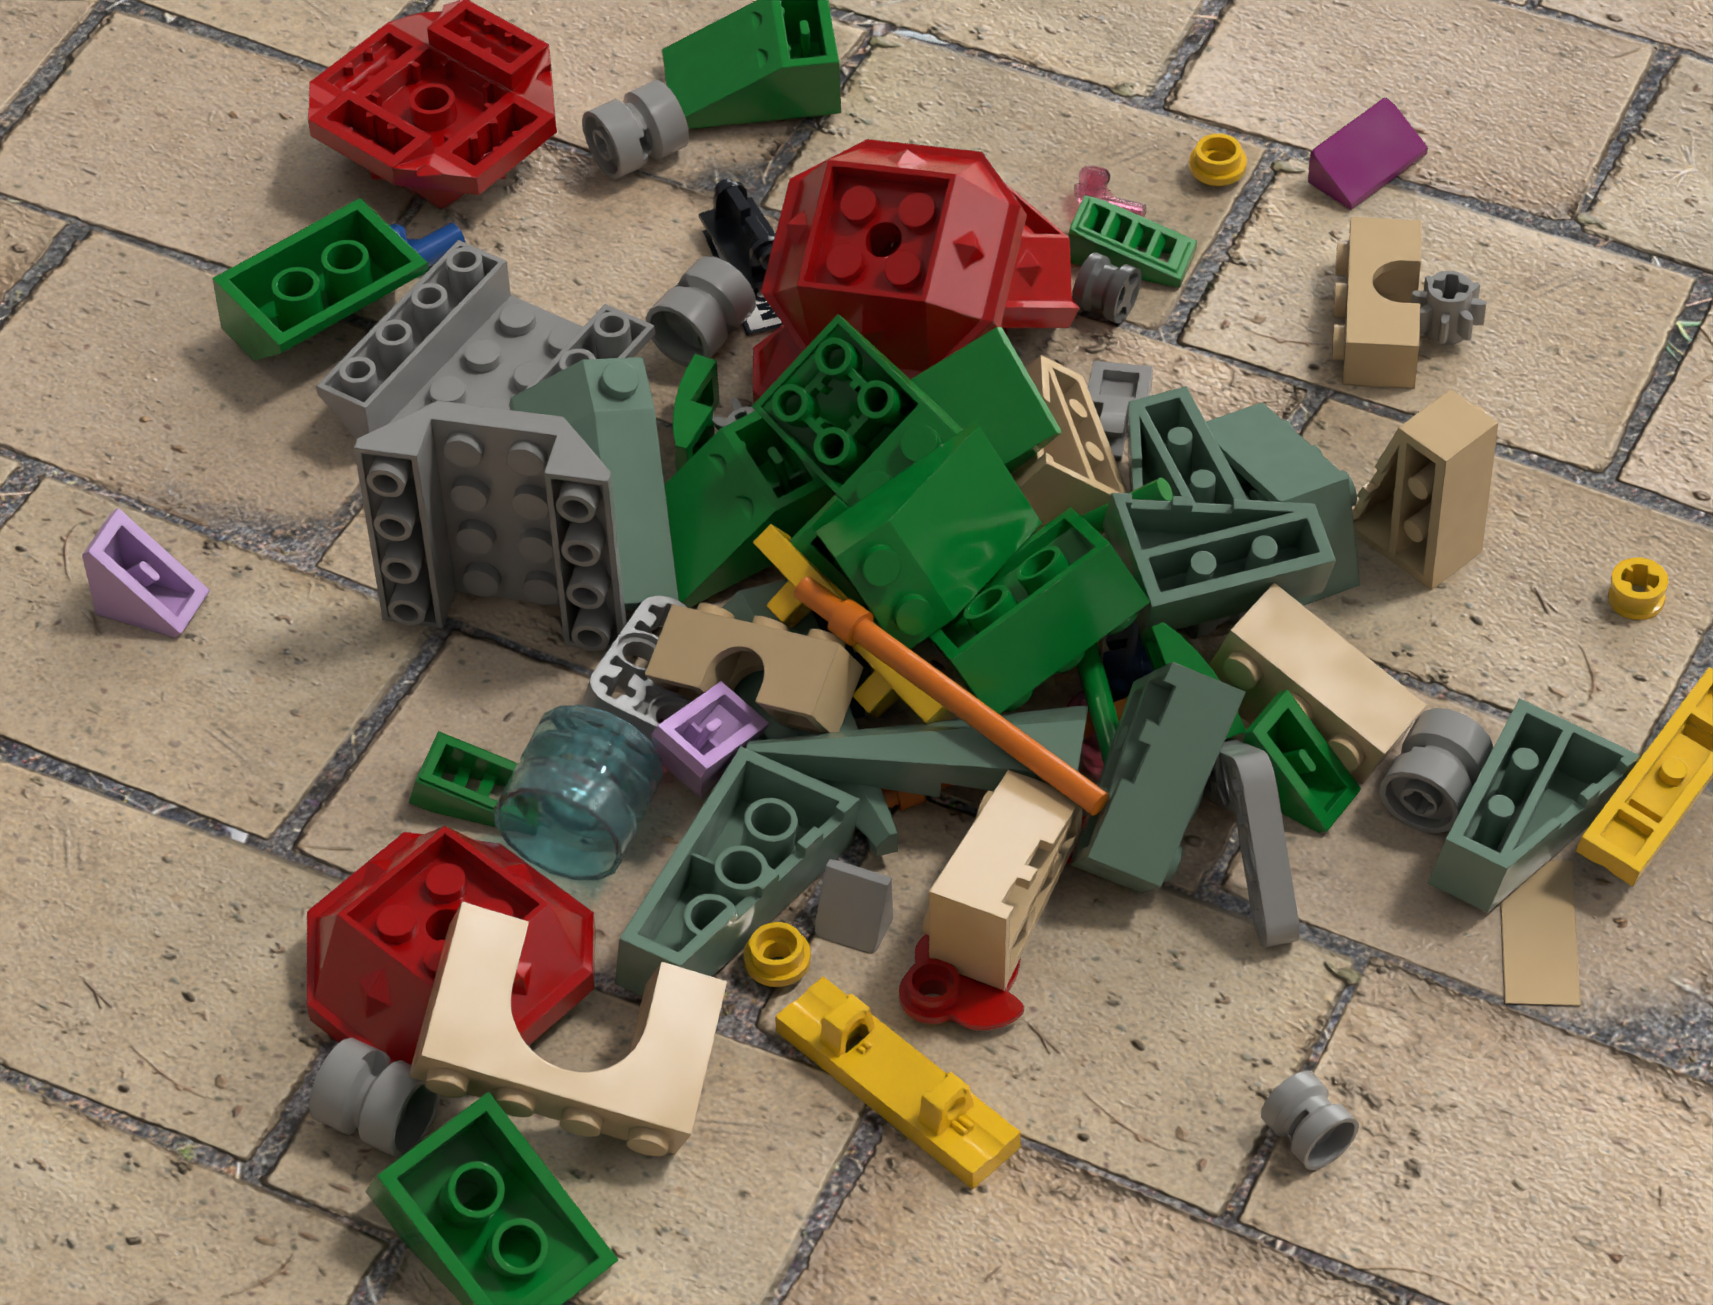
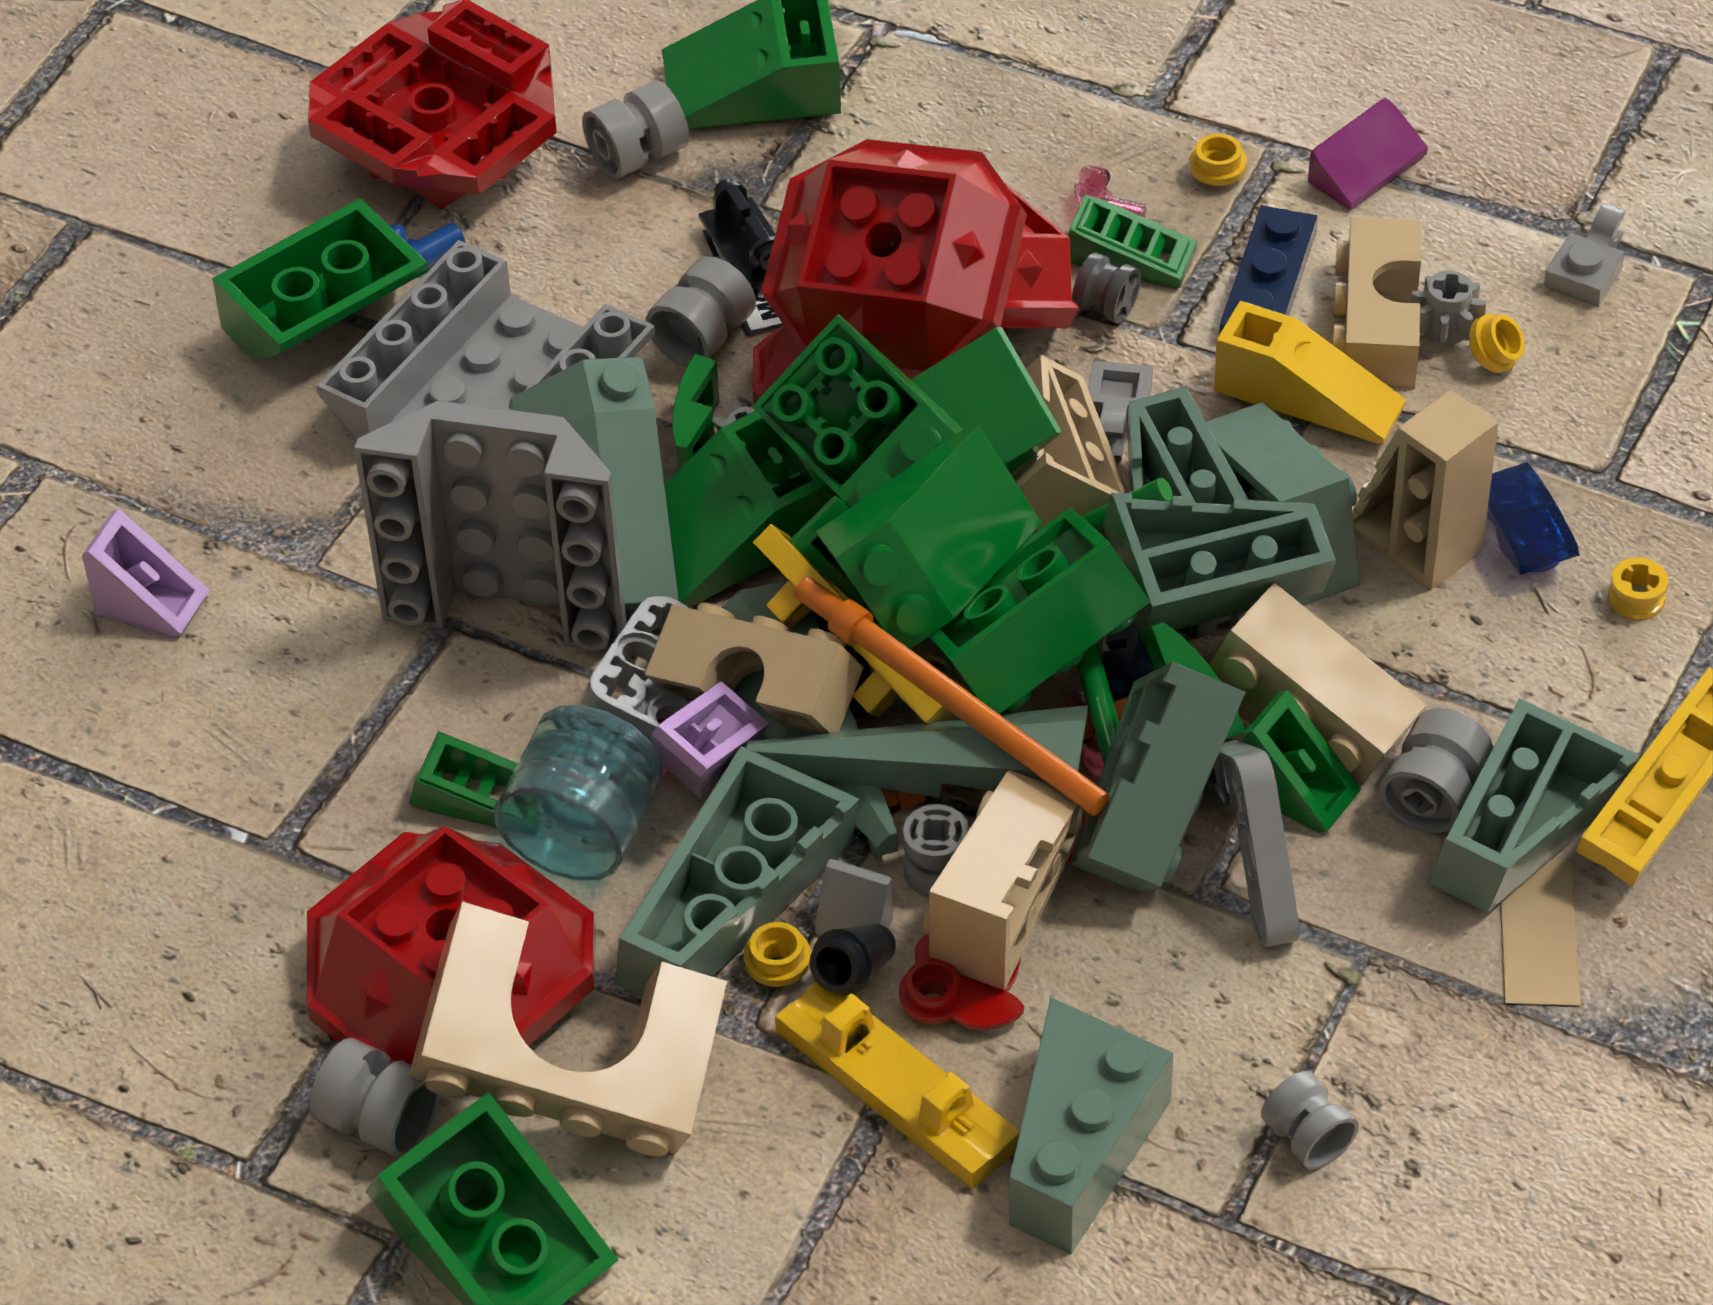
none -> black cone [810,924,896,995]
none -> light grey wheel [903,804,969,896]
none -> sand green wedge [1010,997,1173,1254]
none -> yellow slope [1214,301,1406,445]
none -> dark blue plate [1219,205,1318,335]
none -> yellow plate [1469,314,1525,374]
none -> clear blue slope [1487,462,1580,575]
none -> light grey plate [1544,203,1626,307]

